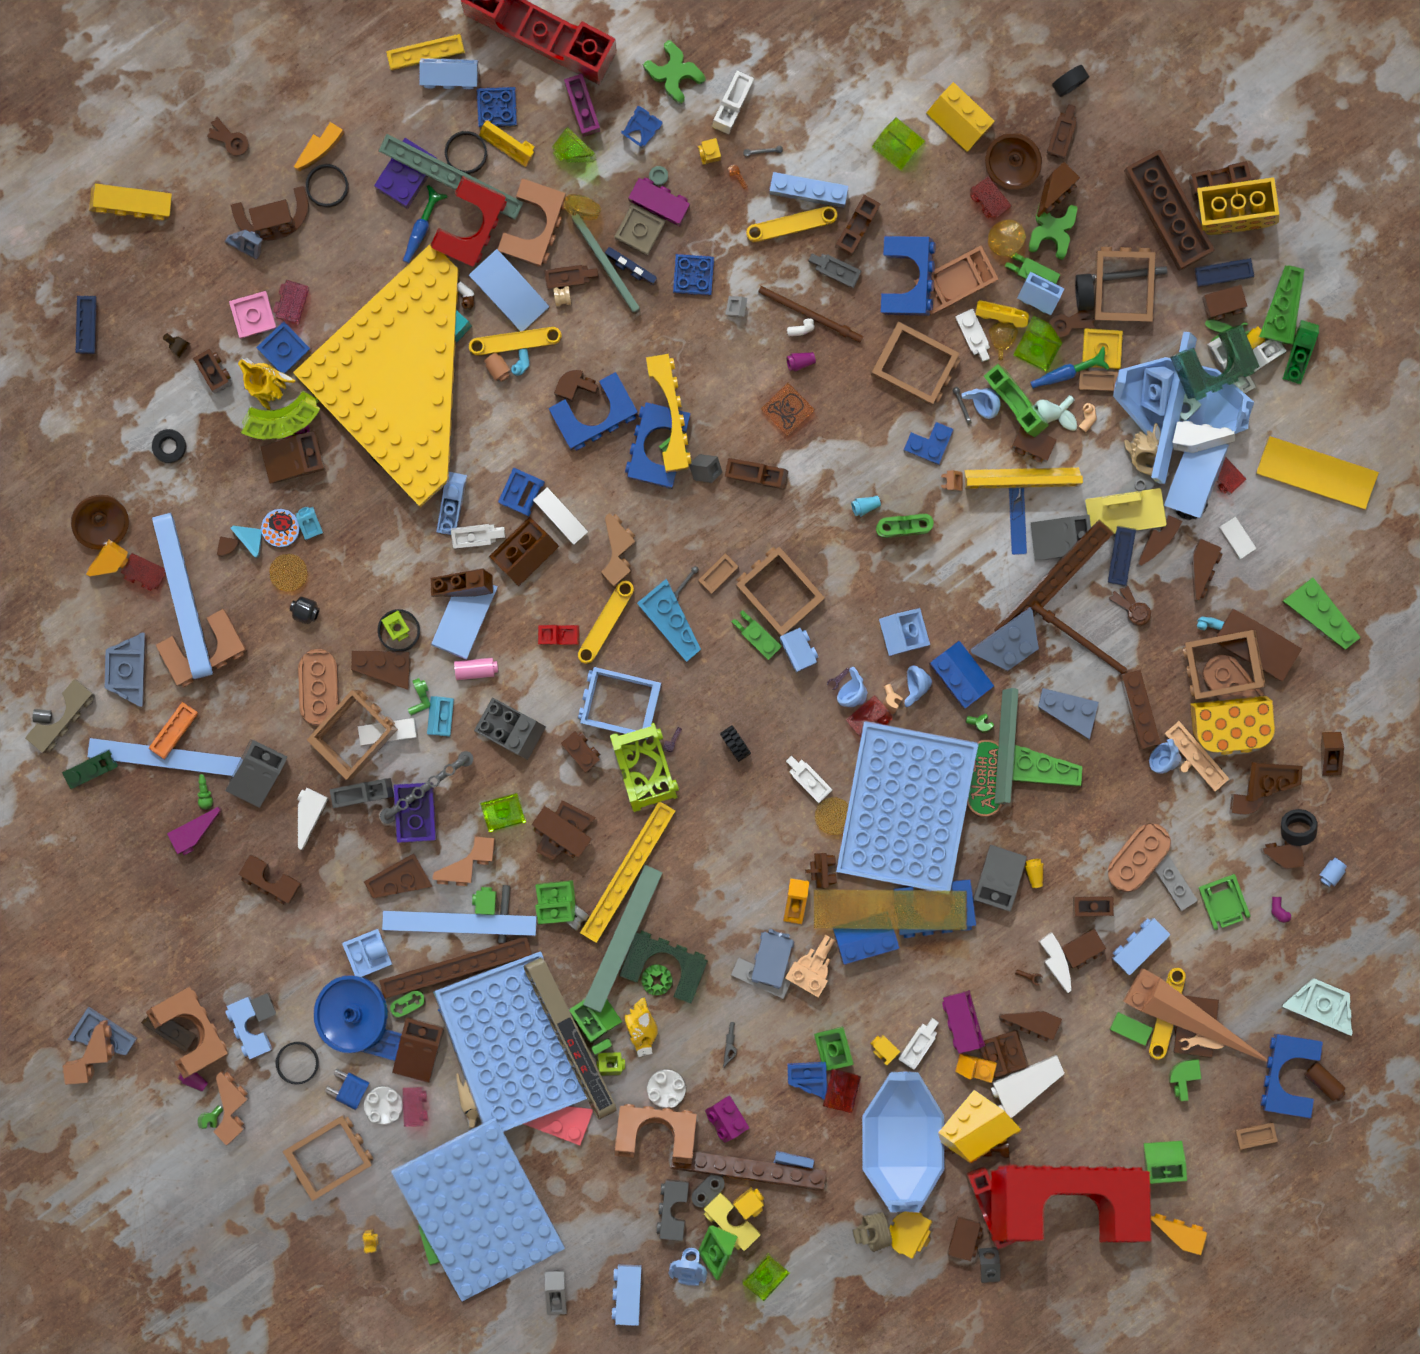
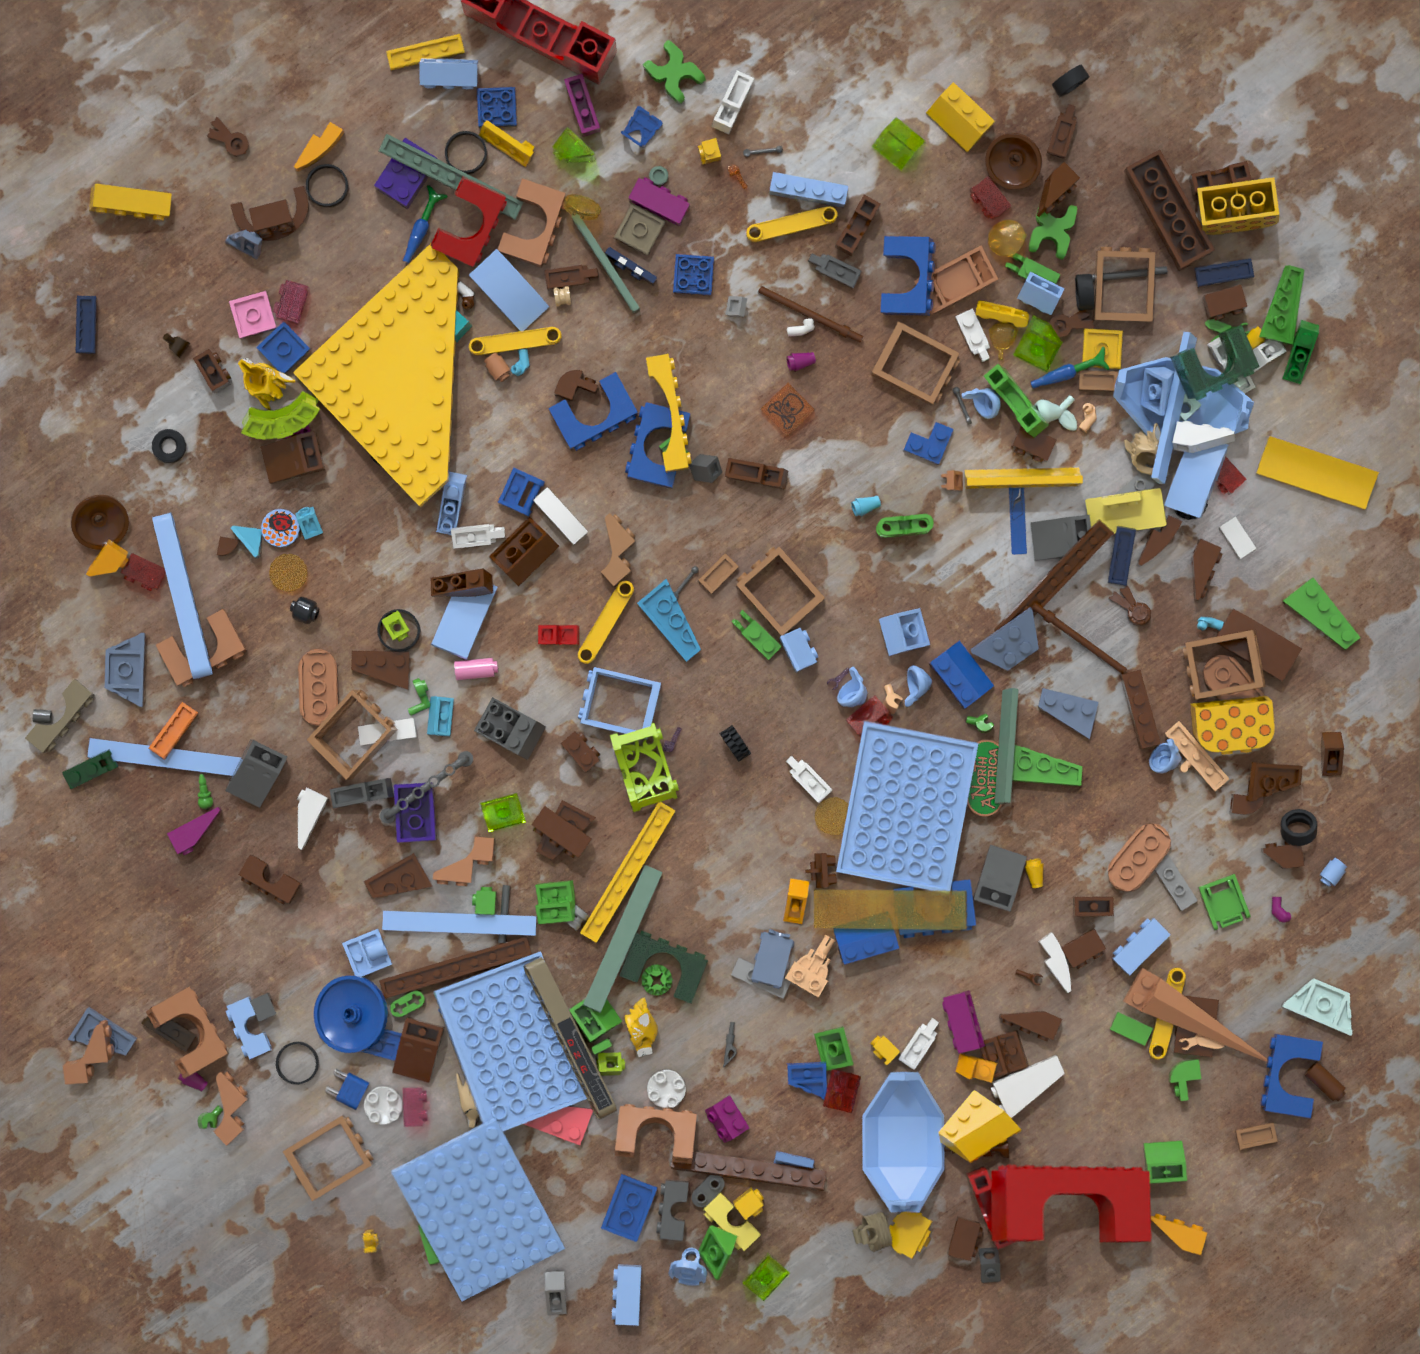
none -> blue plate [601,1174,657,1242]

